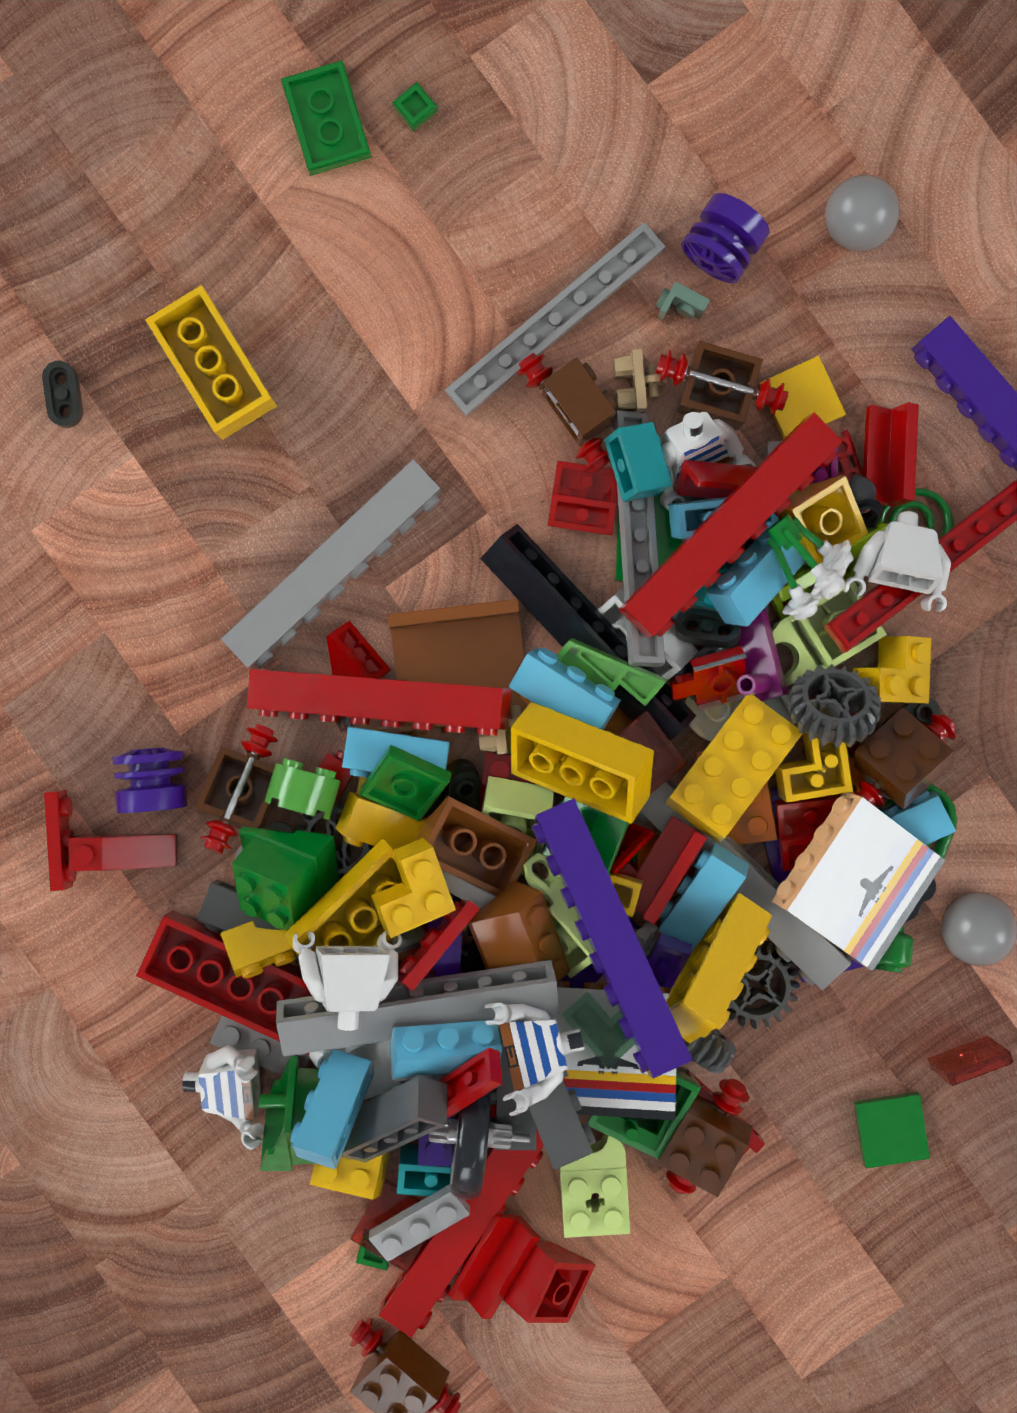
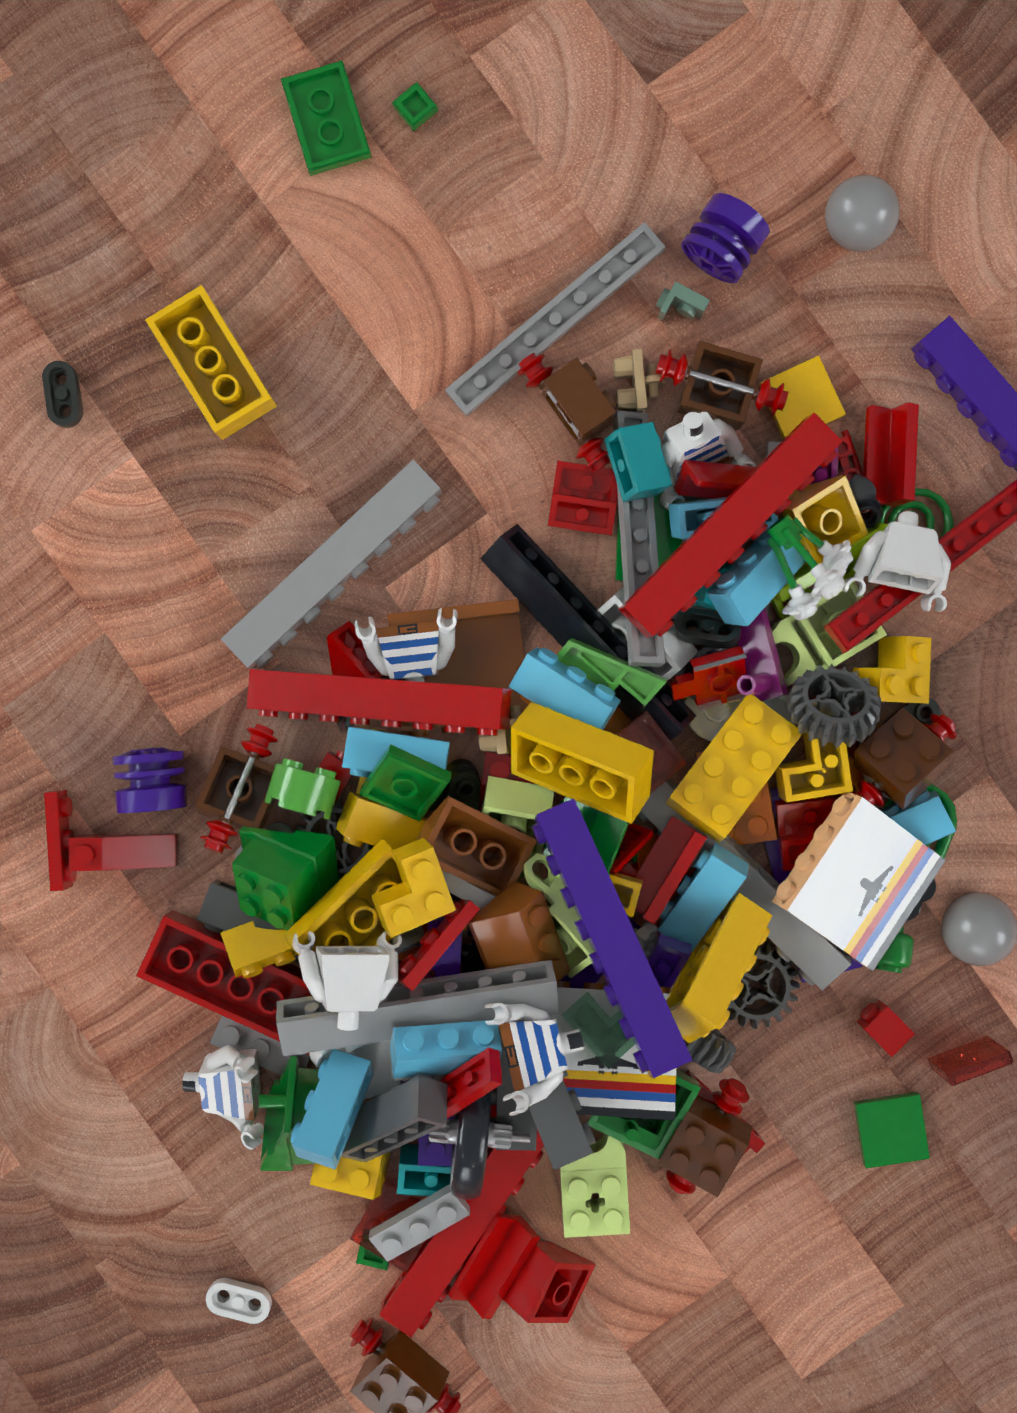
none -> white plate [206,1278,272,1324]
none -> torso [355,608,458,682]
none -> red brick [857,1000,915,1057]

